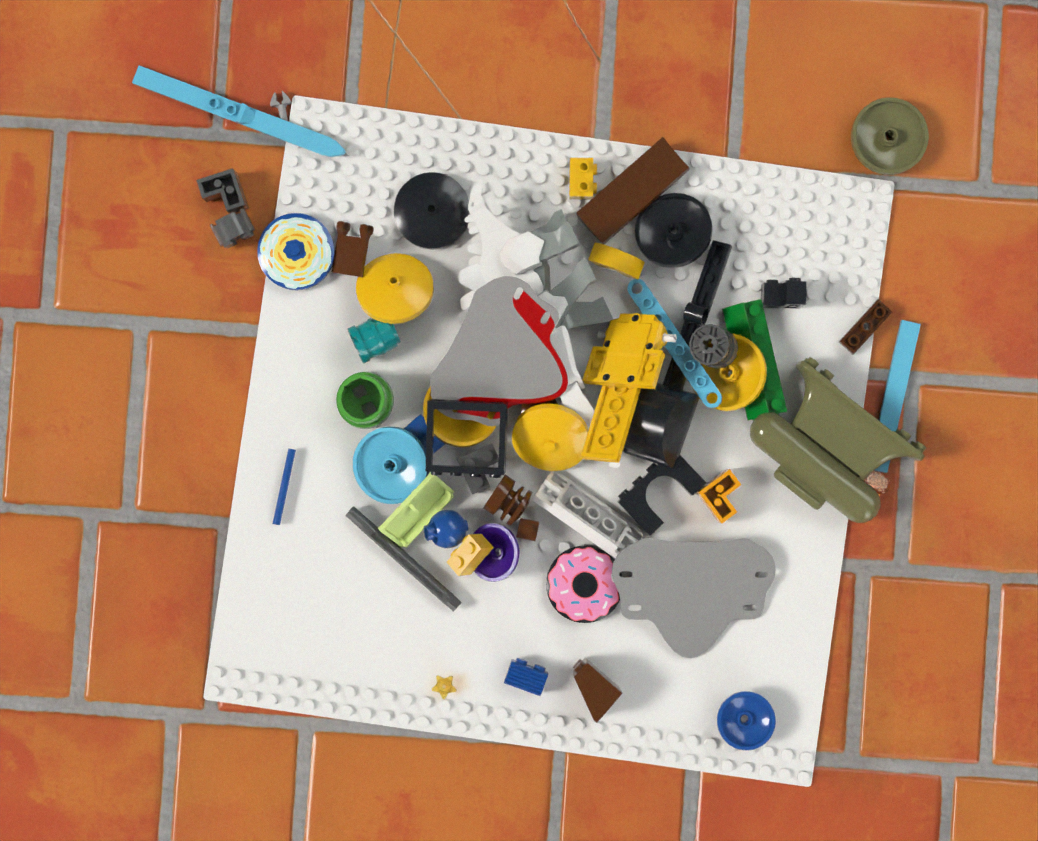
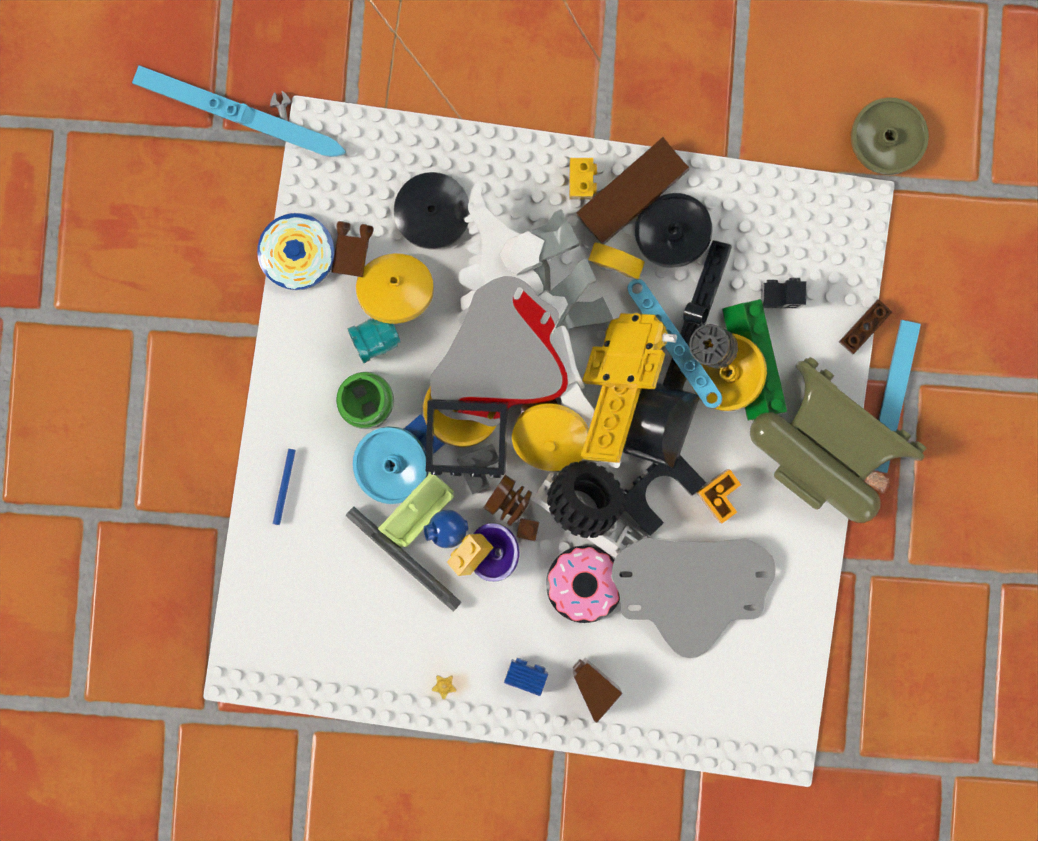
dark grey brick [196,168,249,213] -> none
dark grey brick [210,208,255,249] -> none
blue dish [717,691,776,750] -> none
none -> black tyre [547,461,625,538]

